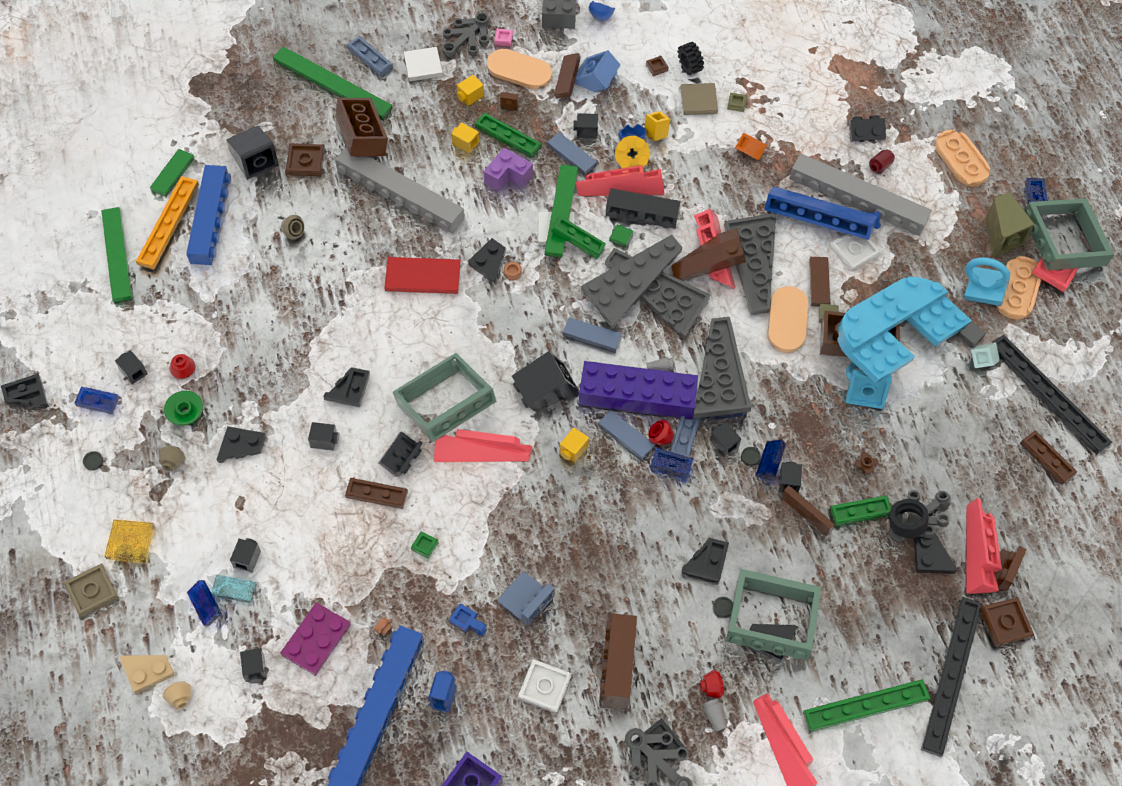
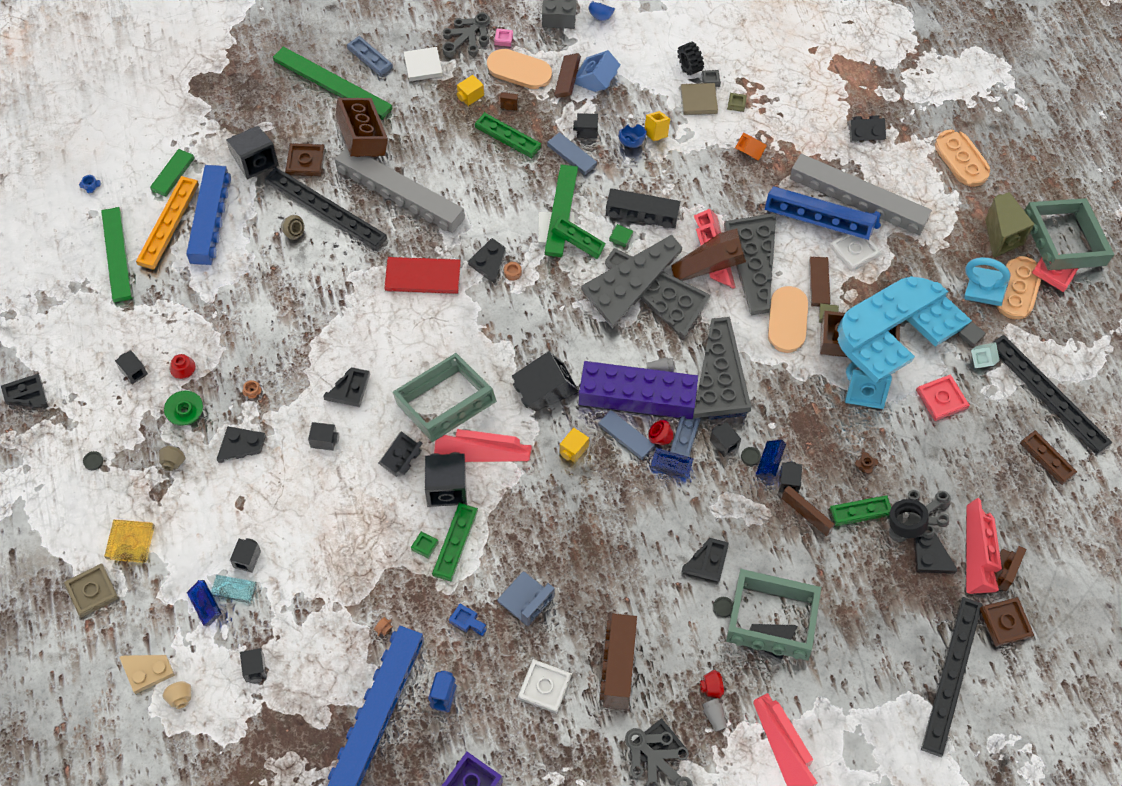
clear blue plate [74,386,119,414] -> none
magenta plate [280,602,351,676] -> none
reddish brown tile [345,478,408,509] -> none
yellow brick [451,122,479,154] -> none
medium lavender brick [483,148,533,192] -> none
sand blue tile [563,317,622,352] -> none
coral wedge [576,165,664,196] -> none
yellow plate [615,136,650,168] -> none
reddish brown tile [646,56,669,76] -> none
green tile [802,679,930,732] -> none
dark red brick [869,149,895,174] -> none
clear blue plate [1025,178,1048,203] -> none
none -> blue plate [79,175,101,193]
none -> nougat plate [242,380,262,399]
none -> black tile [264,167,387,250]
none -> black slope [425,452,467,507]
none -> green tile [432,503,478,582]
none -> dark grey tile [701,70,721,87]
none -> coral tile [916,374,970,421]

